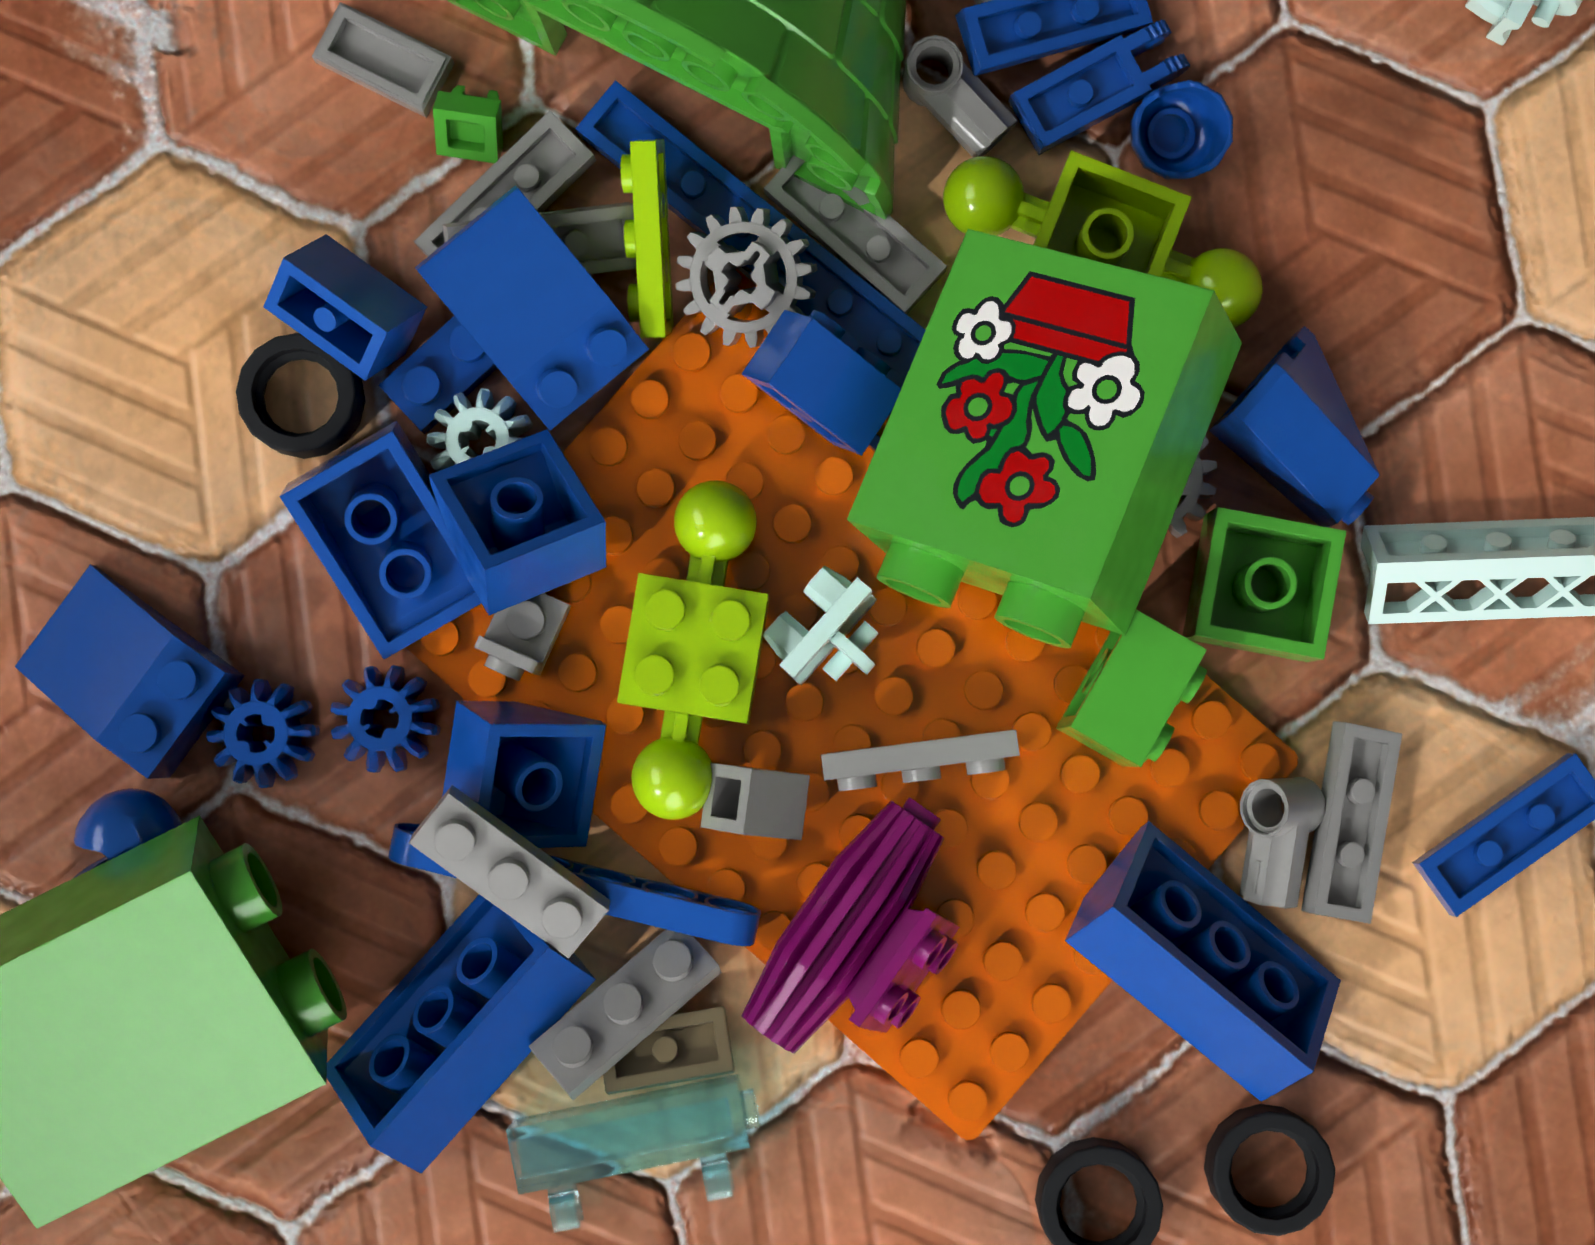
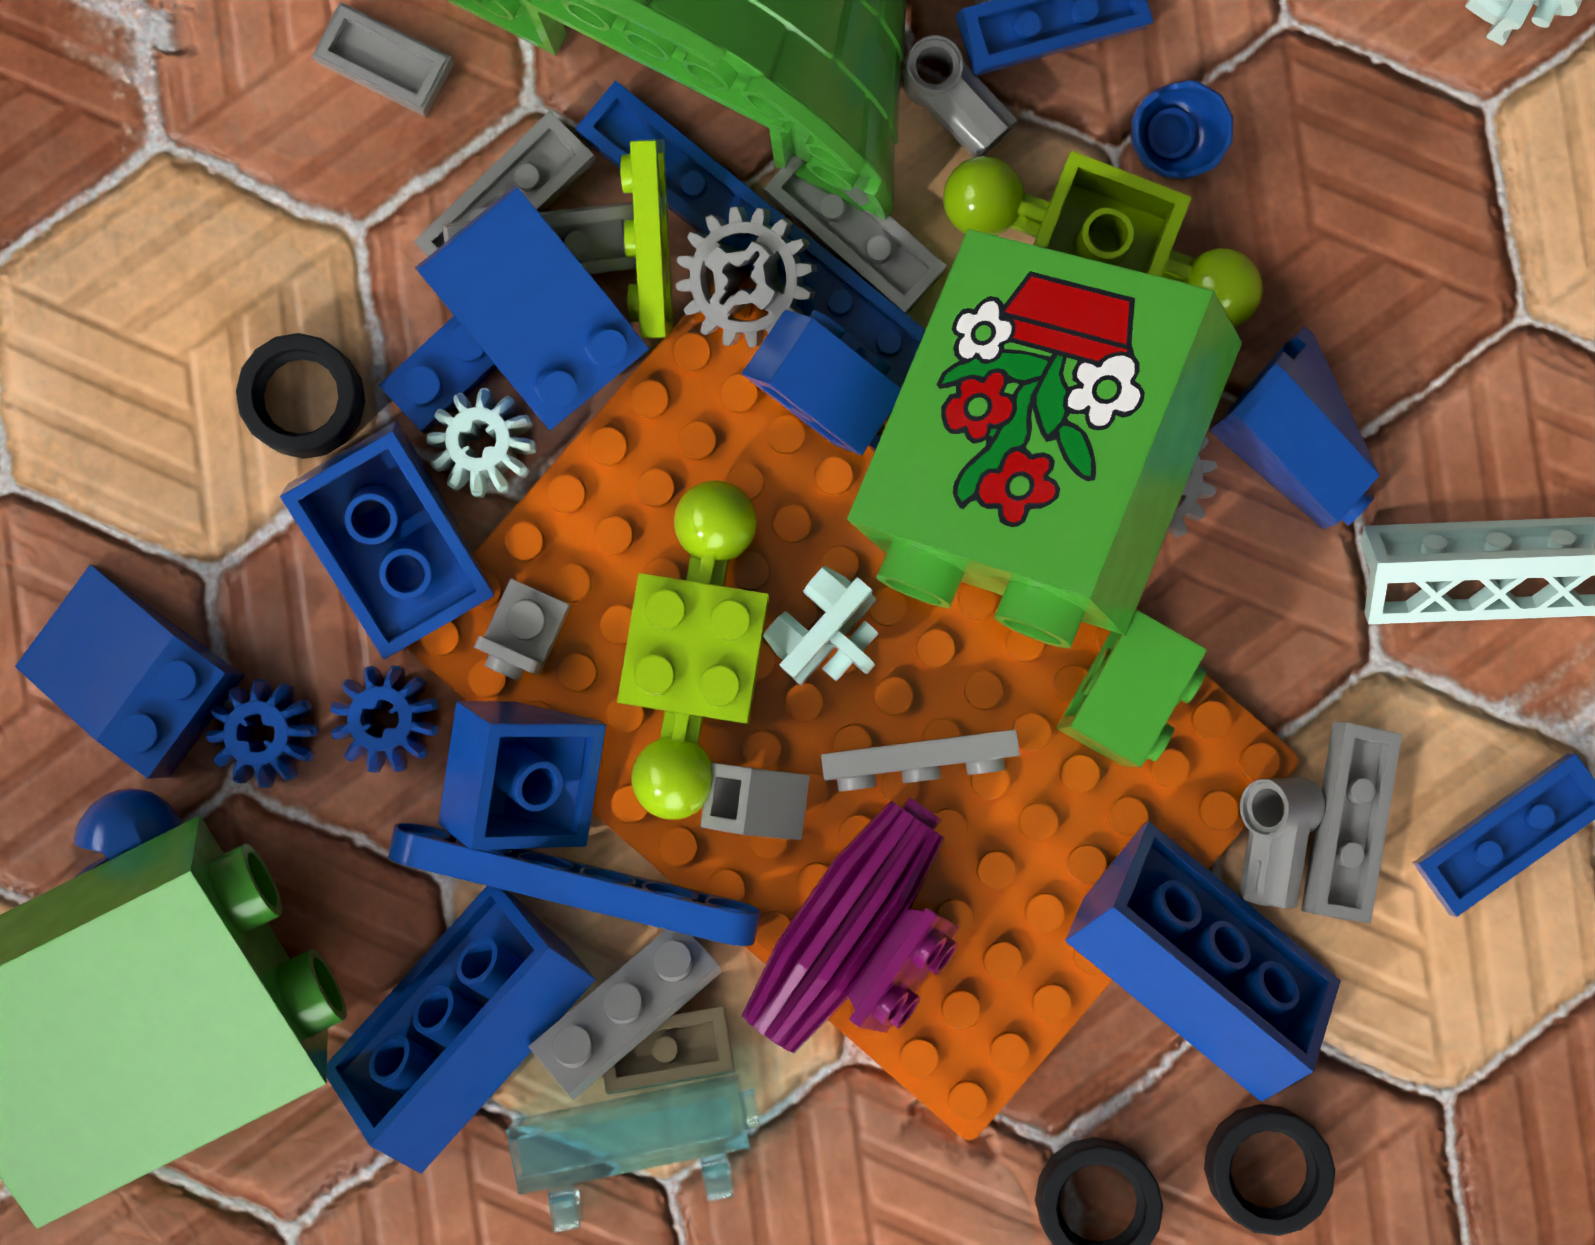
blue brick [263,234,427,381] -> none
light grey plate [409,785,610,959] -> none
blue slope [429,429,606,615] -> none
bright green tile [433,85,503,163] -> none
blue hinge [1008,19,1190,155] -> none
bright green brick [1182,507,1347,662] -> none

